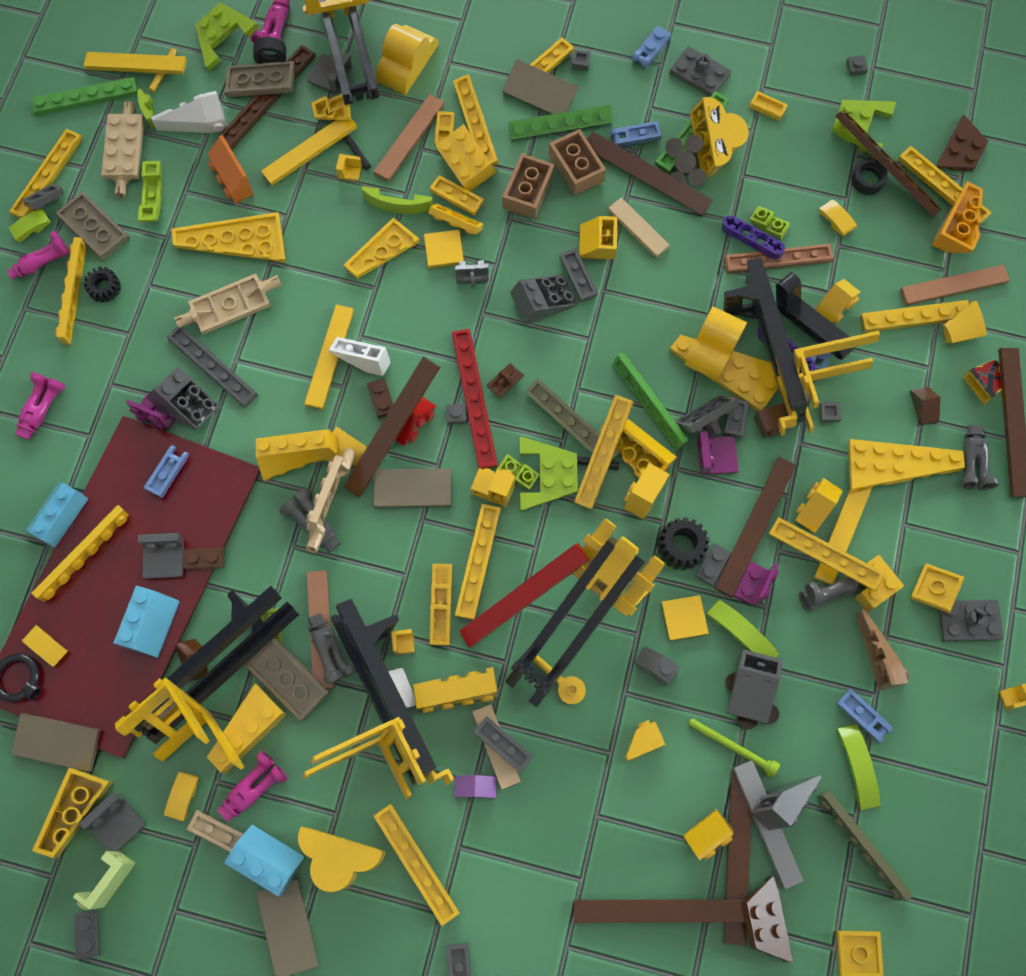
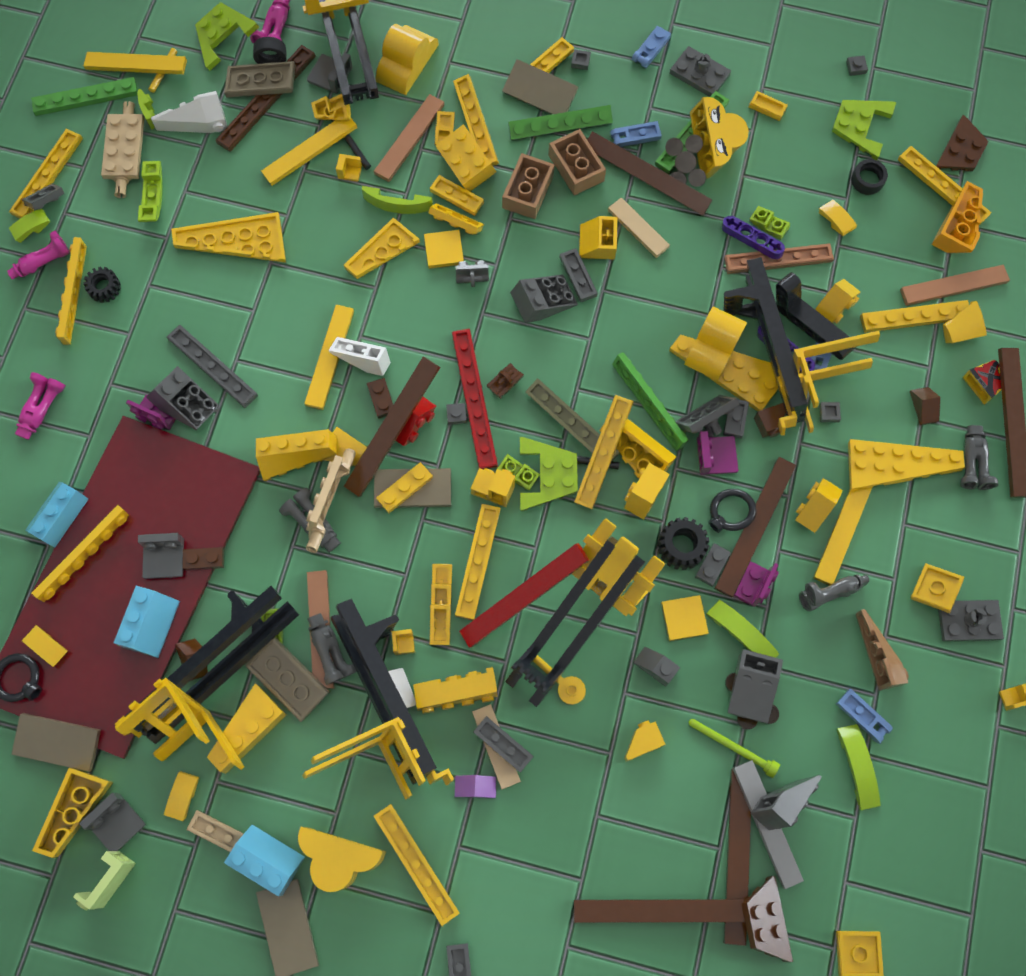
dark tan tile [55,191,130,261] -> none
dark grey plate [74,911,100,959] -> none
medium blue hinge [144,445,189,498] -> none
tan plate [174,274,282,335] -> none
orange slope [208,135,254,204] -> none
dark pink piece [217,750,288,822] -> none
yellow slope [684,808,733,860] -> none
yellow plate [769,517,885,592] -> none
olive plate [818,790,913,901] -> none
reddish brown tile [835,111,941,216] -> none
yellow brick [855,555,904,613] -> none
none -> yellow plate [376,462,433,514]
none -> black piece [708,489,757,533]

